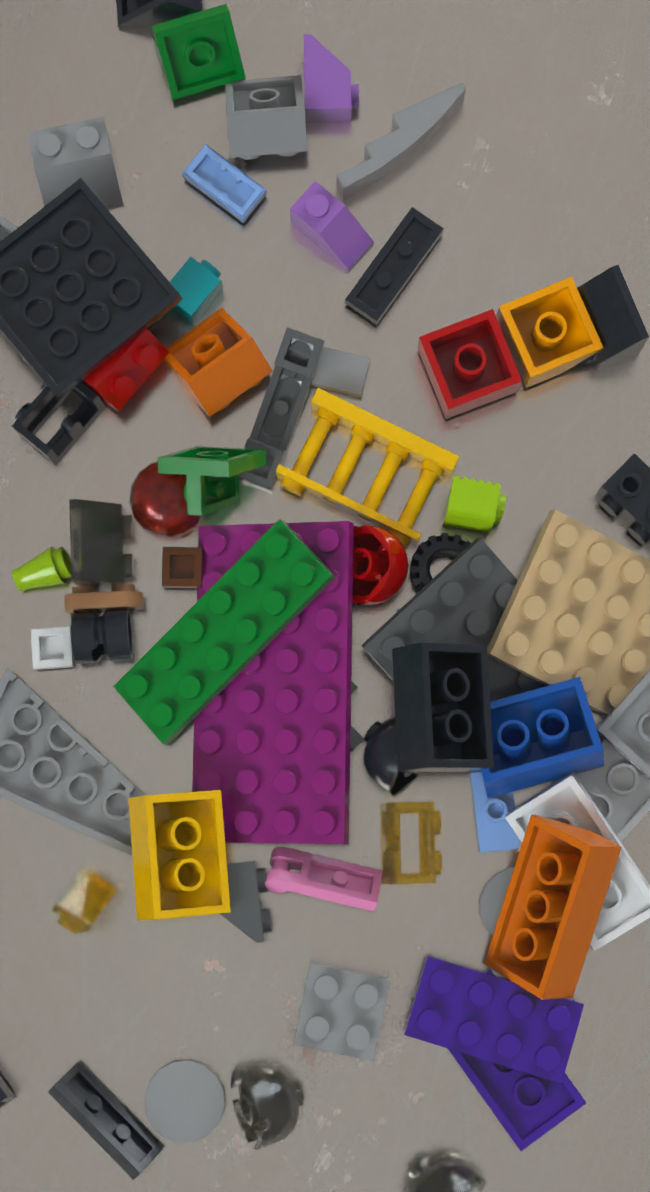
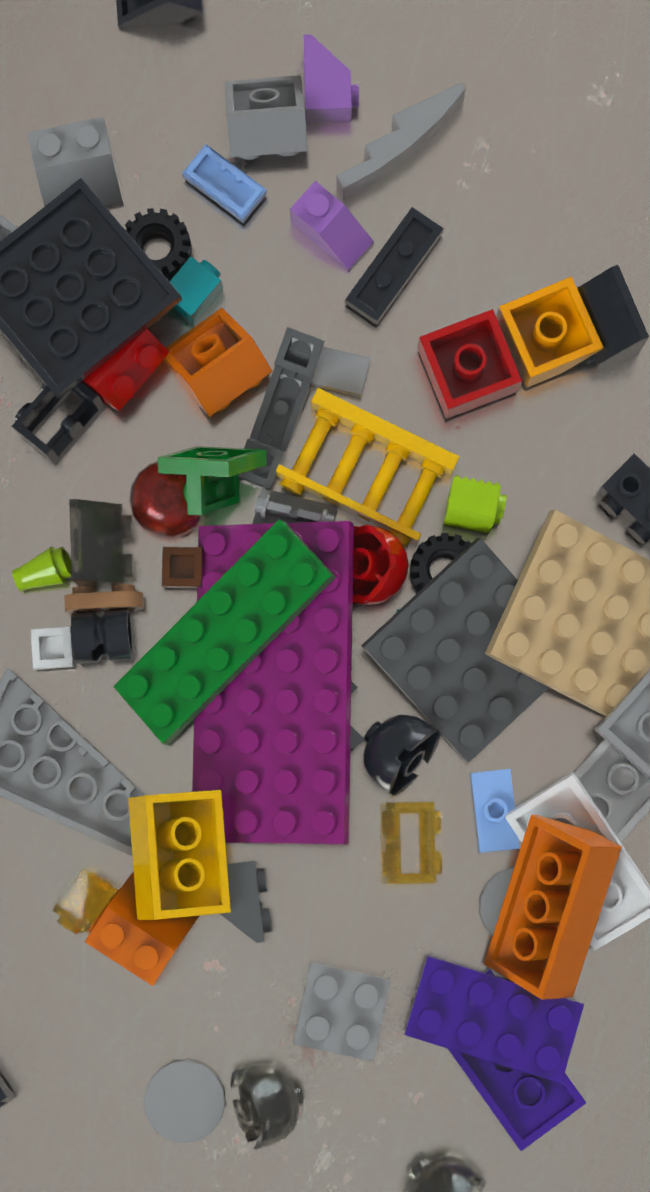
black plate [48,1062,163,1180] -> none
green bracket [152,4,246,100] -> none
bright pink plate [265,847,383,912] -> none
black brick [392,642,494,772] -> none
blue slope [479,677,604,798] -> none
none -> orange slope [85,872,199,986]
none -> black tyre [125,208,192,282]
none -> light grey hinge [252,488,338,524]

